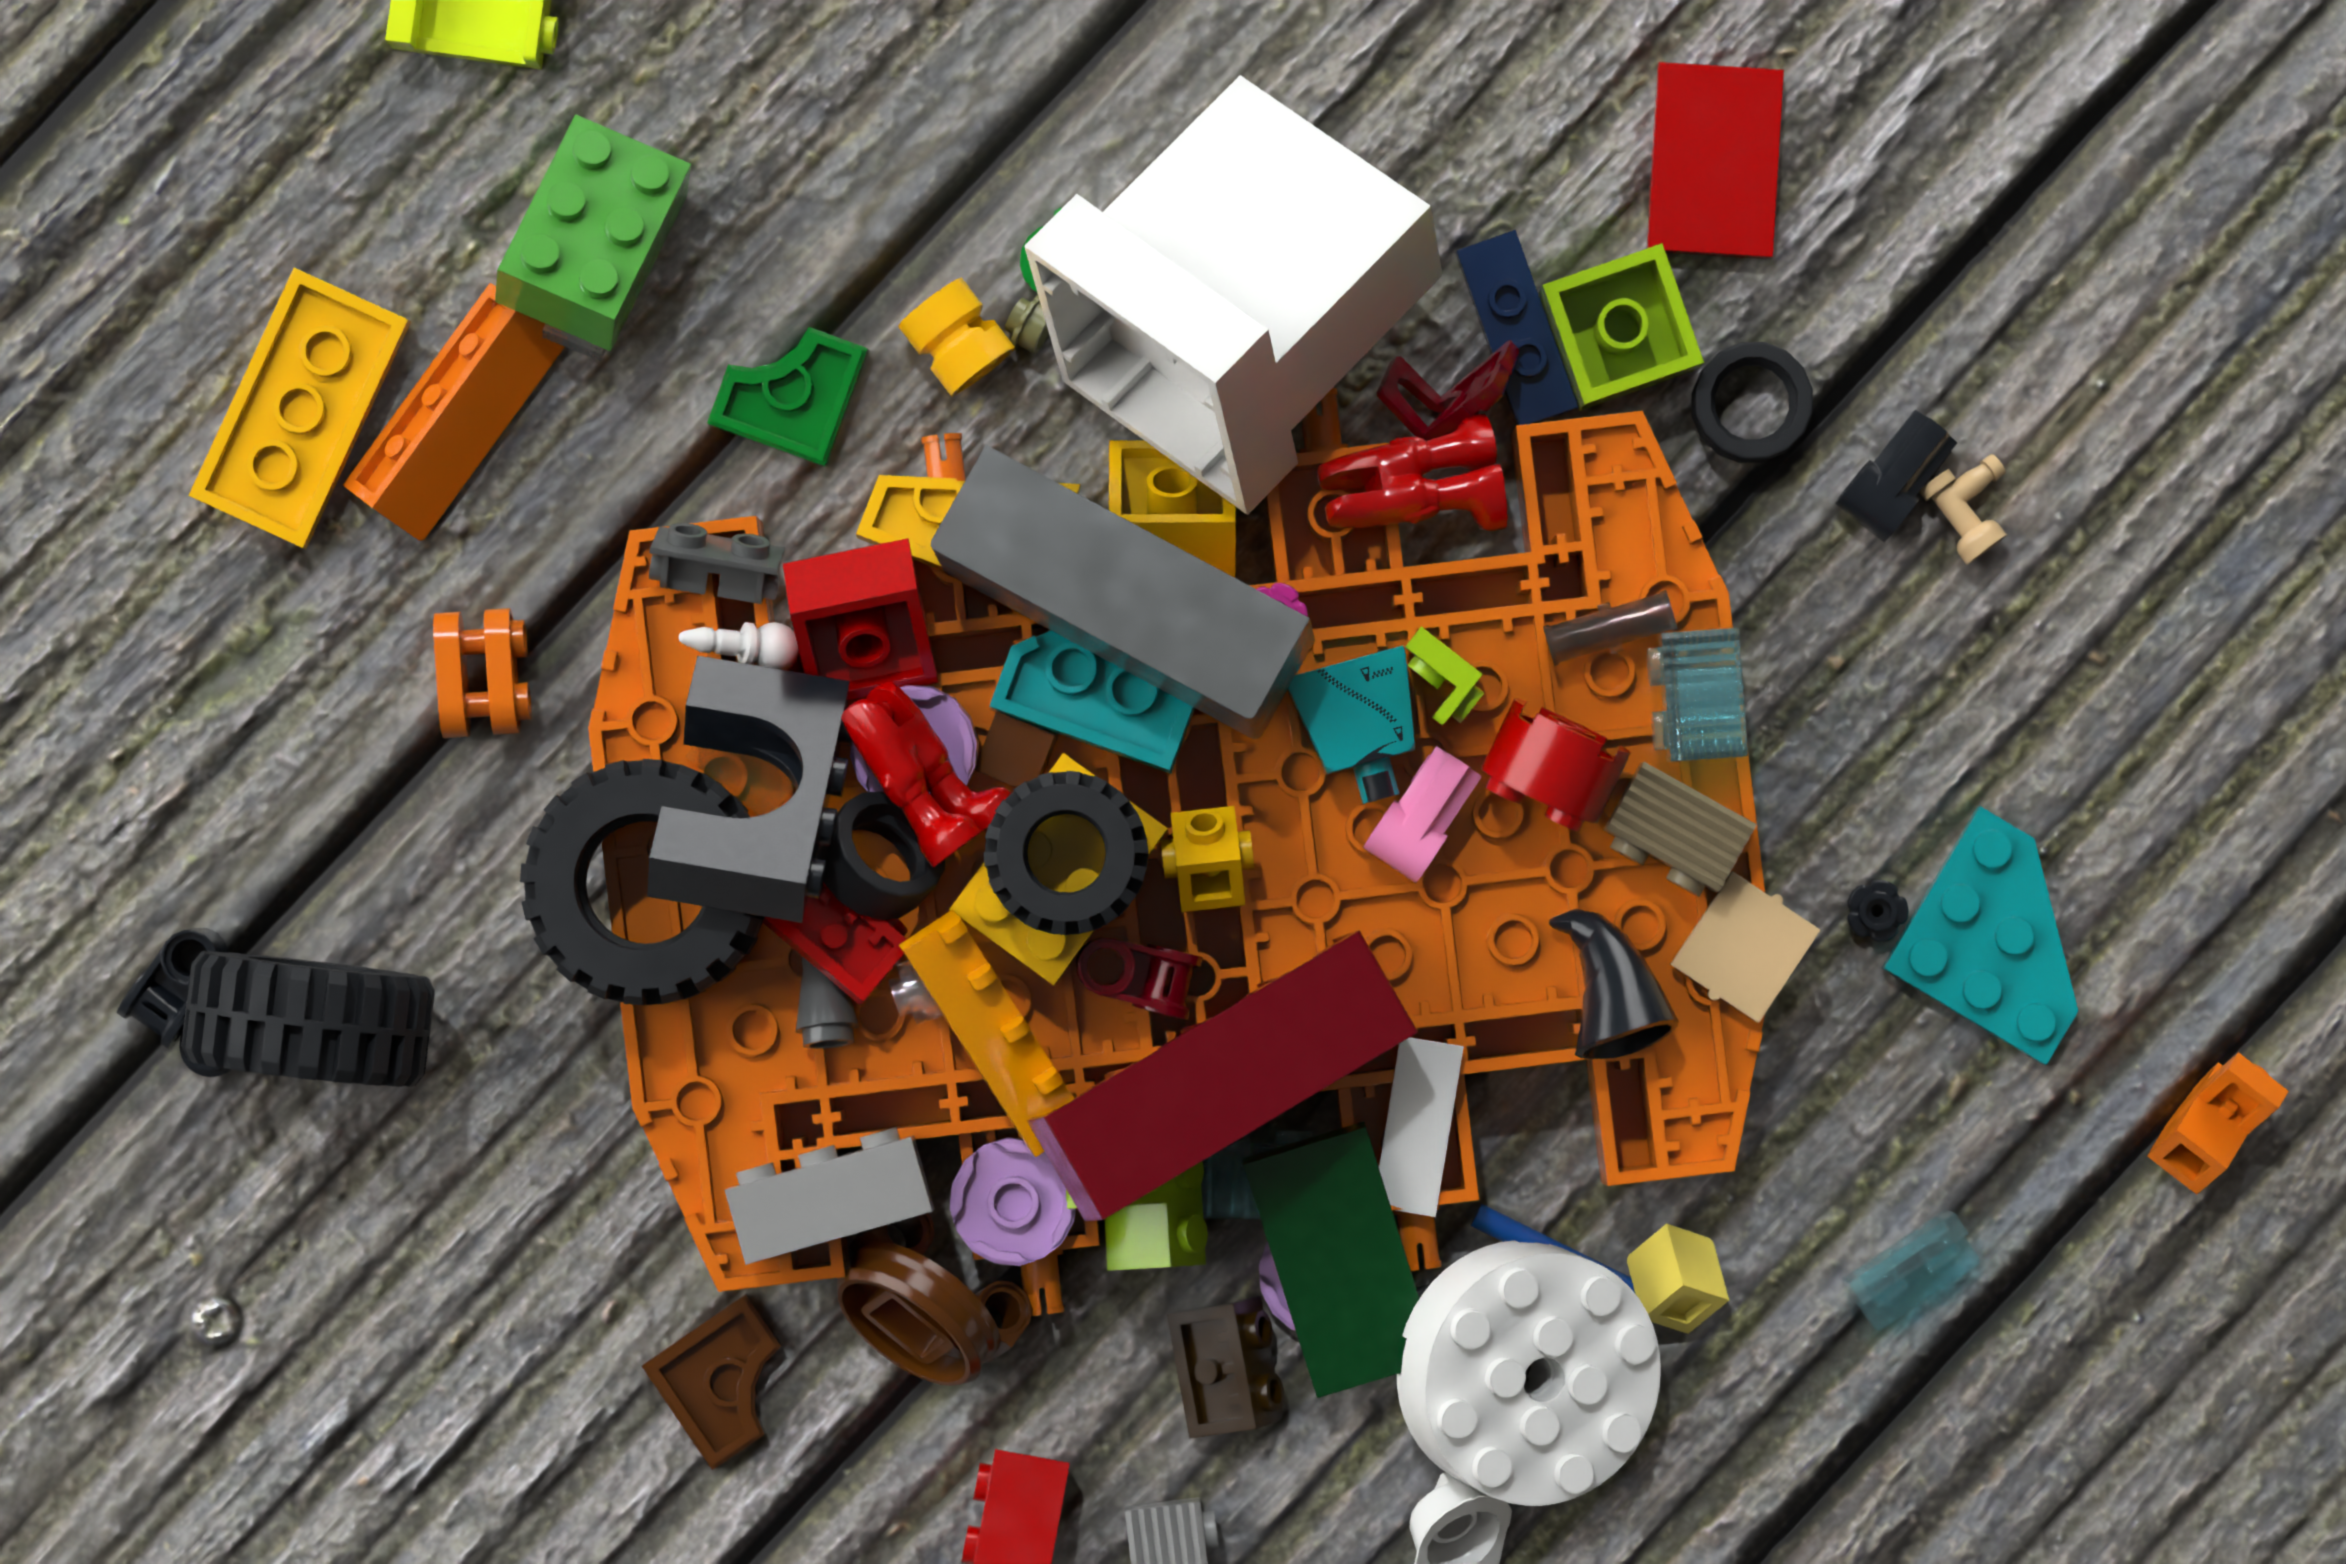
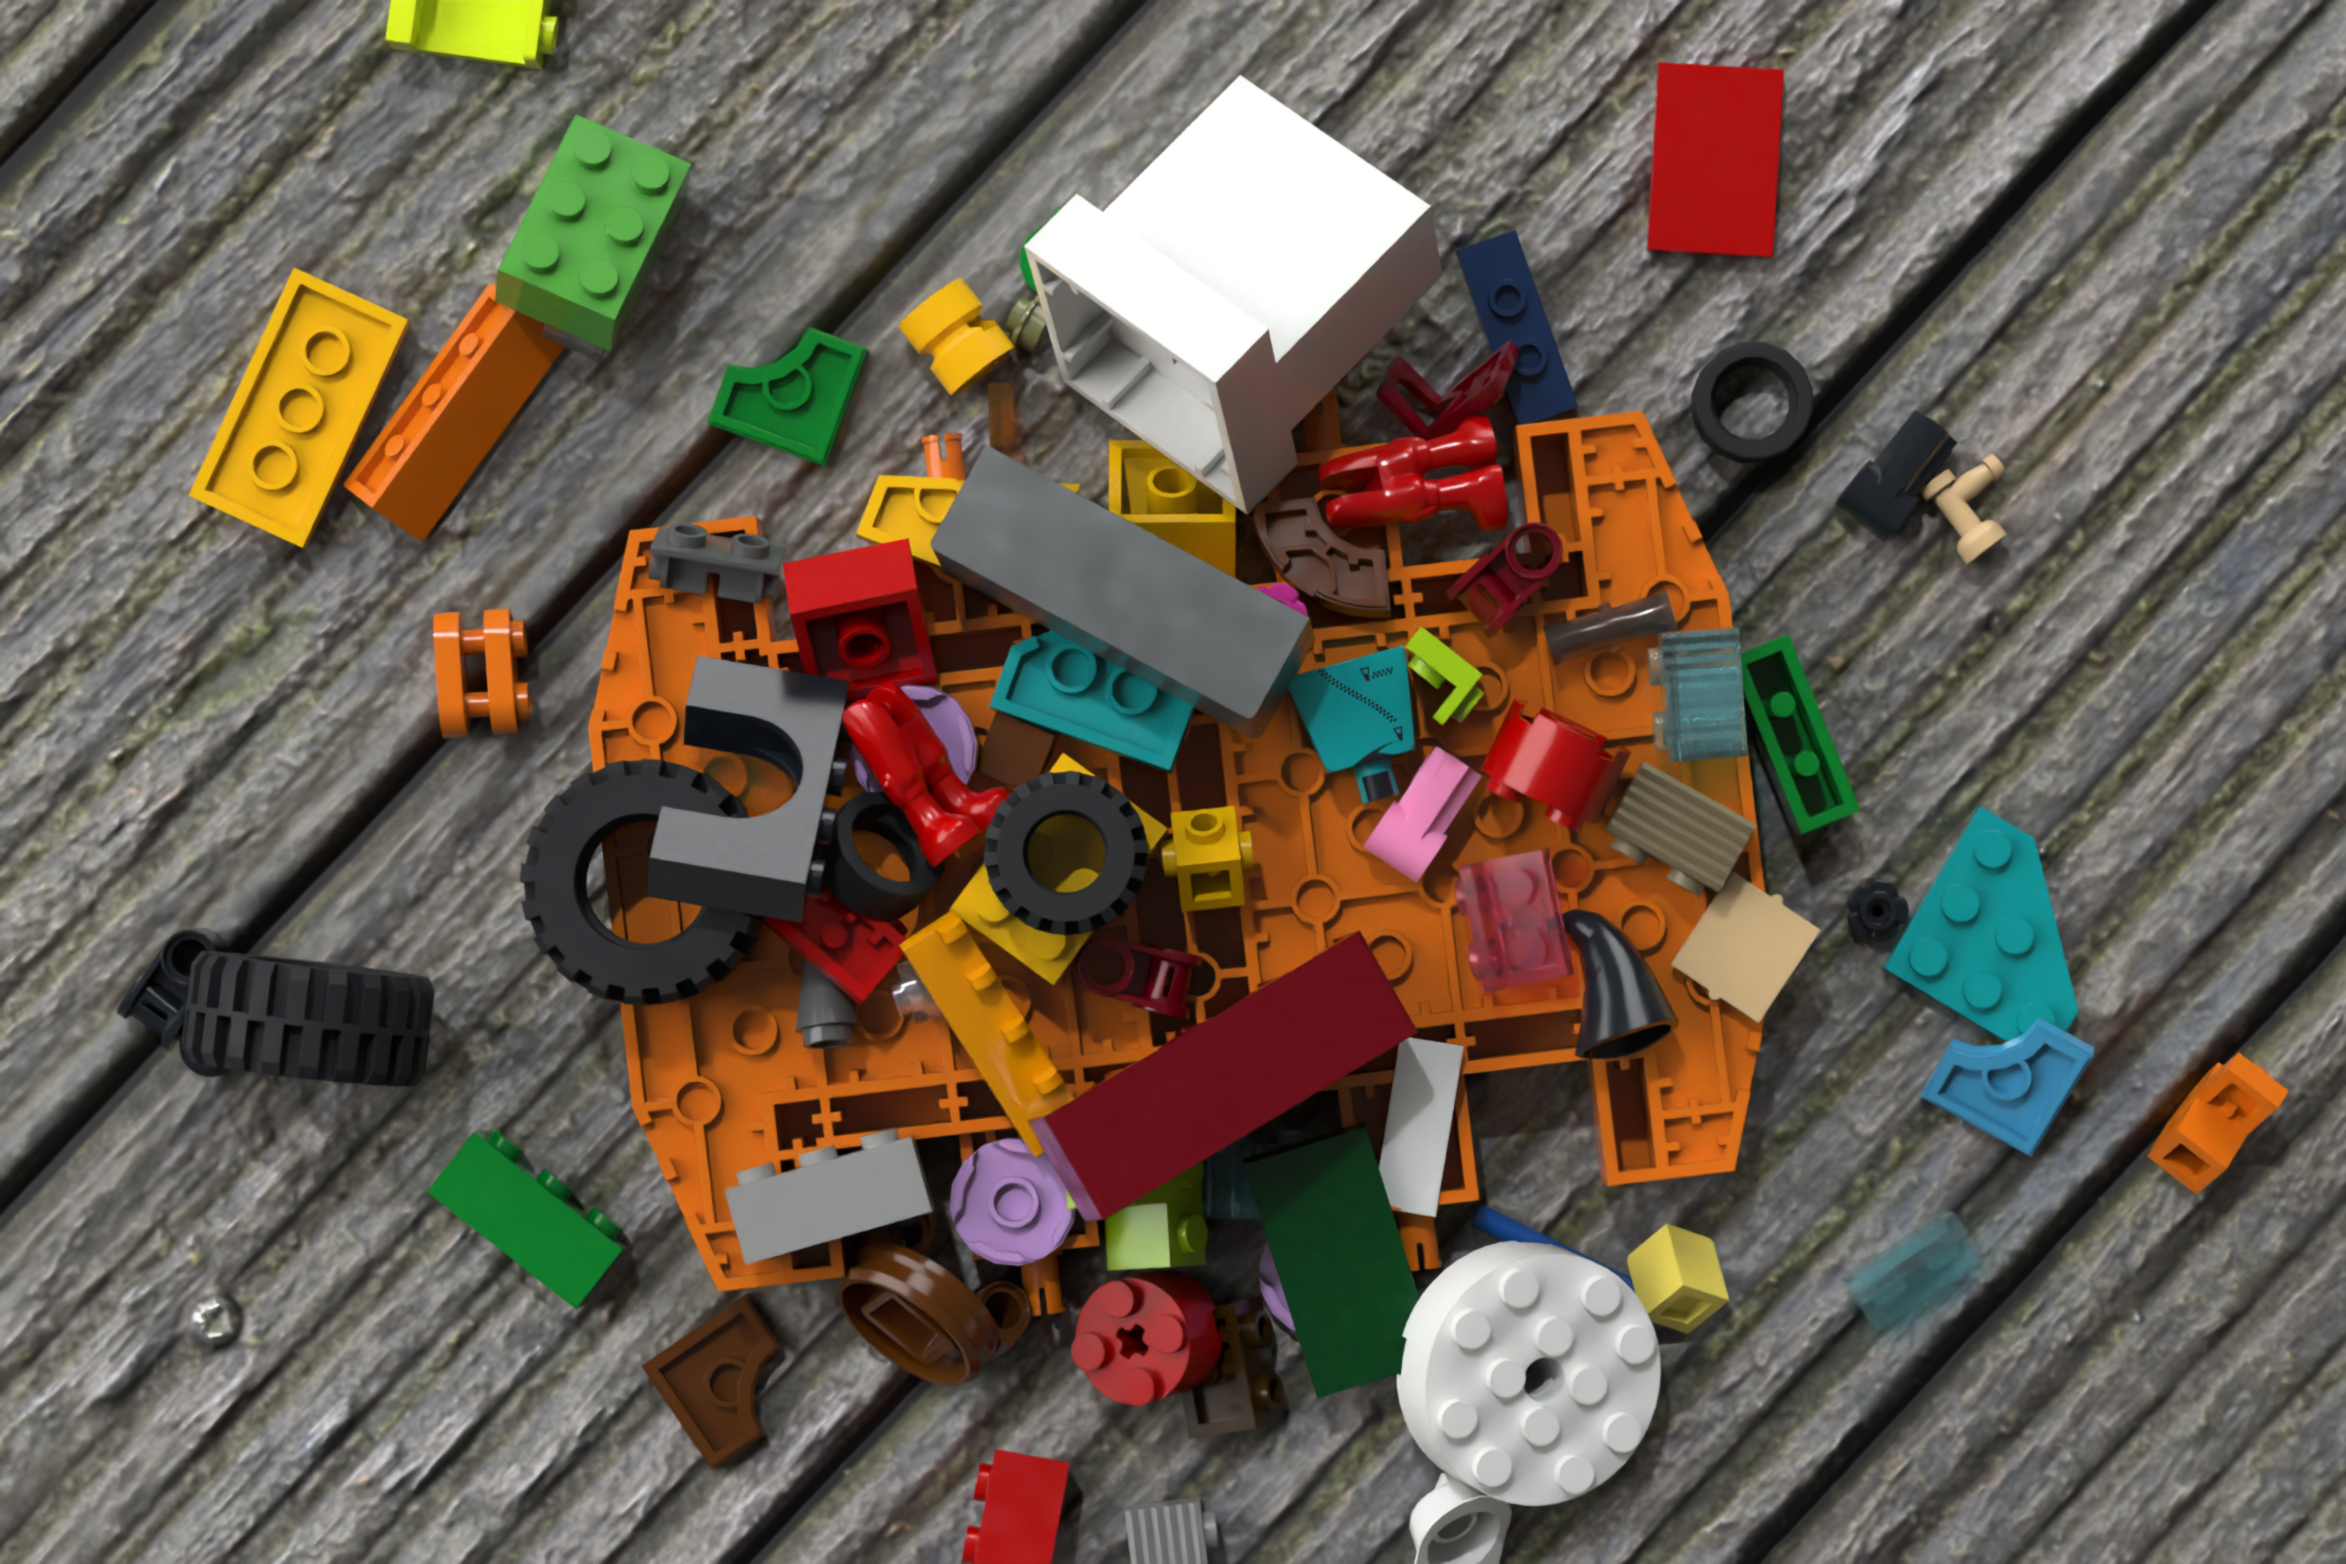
white bar [679,622,799,670] -> none
lime brick [1538,243,1704,411] -> none
none -> green brick [427,1129,628,1309]
none -> clear orange tile [988,382,1017,451]
none -> red brick [1071,1270,1222,1406]
none -> reddish brown tile [1252,497,1391,618]
none -> dark red piece [1444,522,1563,639]
none -> clear pink bracket [1455,848,1574,992]
none -> green brick [1736,634,1861,836]
none -> dark azure tile [1920,1018,2095,1157]

